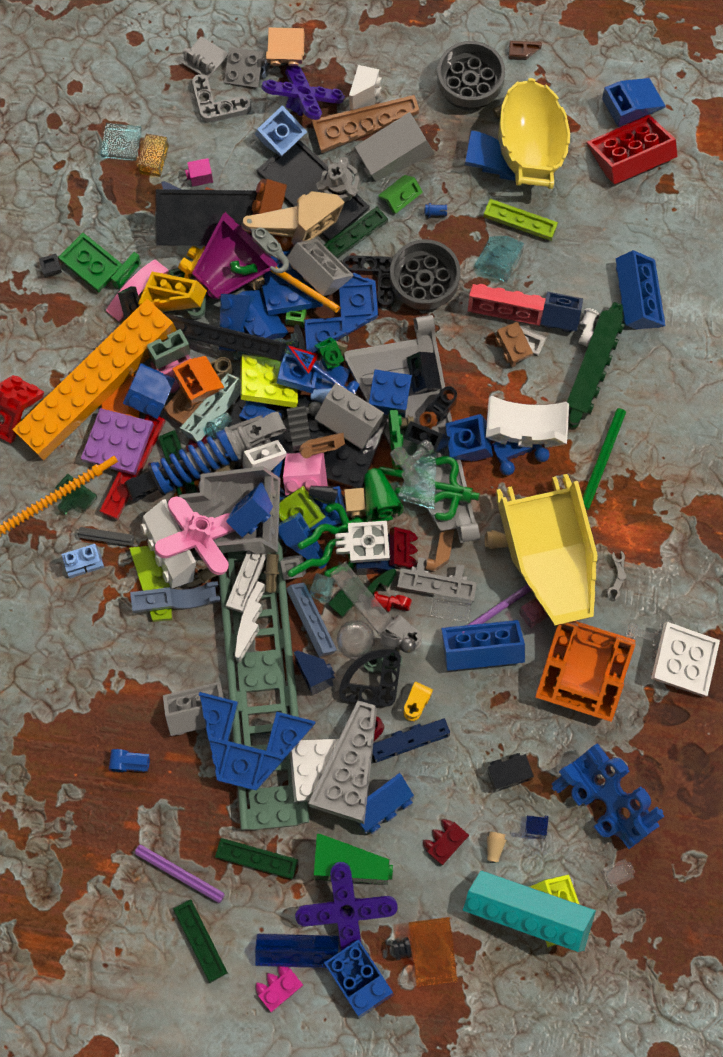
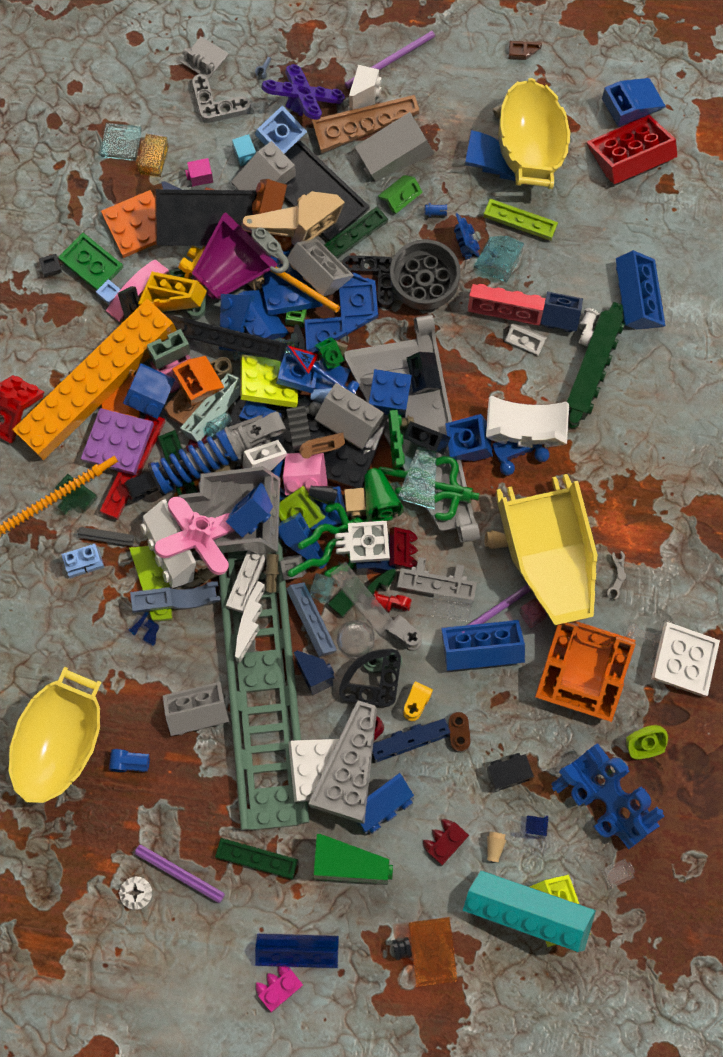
green tile [111,252,141,289] -> none
dark green tile [173,899,228,983] -> none
blue wing [199,692,316,790] -> none
light grey hinge [224,47,265,88] -> none
green arm [229,261,258,276] -> none
light nougat piece [266,27,305,66] -> none
dark purple piece [295,862,398,951] -> none
light grey piece [316,157,361,202] -> none
blue slope [324,939,394,1019] -> none
flat silver plate [380,633,416,653] -> none
clear bar [390,440,434,486] -> none
dark orange plate [419,412,438,429] -> none
black piece [425,386,457,424] -> none
medium nougat piece [426,529,455,571] -> none
dark grey wheel [437,41,505,110] -> none
medium nougat bracket [495,321,533,368] -> none
green axle [583,408,626,510] -> none
none -> light yellow windscreen [9,667,101,803]
none -> light blue plate [96,279,121,305]
none -> orange plate [101,190,156,258]
none -> white gear [119,876,152,910]
none -> clear blue piece [128,611,159,646]
none -> light grey slope [231,141,296,190]
none -> medium azure brick [232,134,256,166]
none -> medium lavender piece [345,31,435,89]
none -> reddish brown plate [448,712,471,753]
none -> blue hinge [454,213,480,259]
none -> lime piece [626,725,668,759]

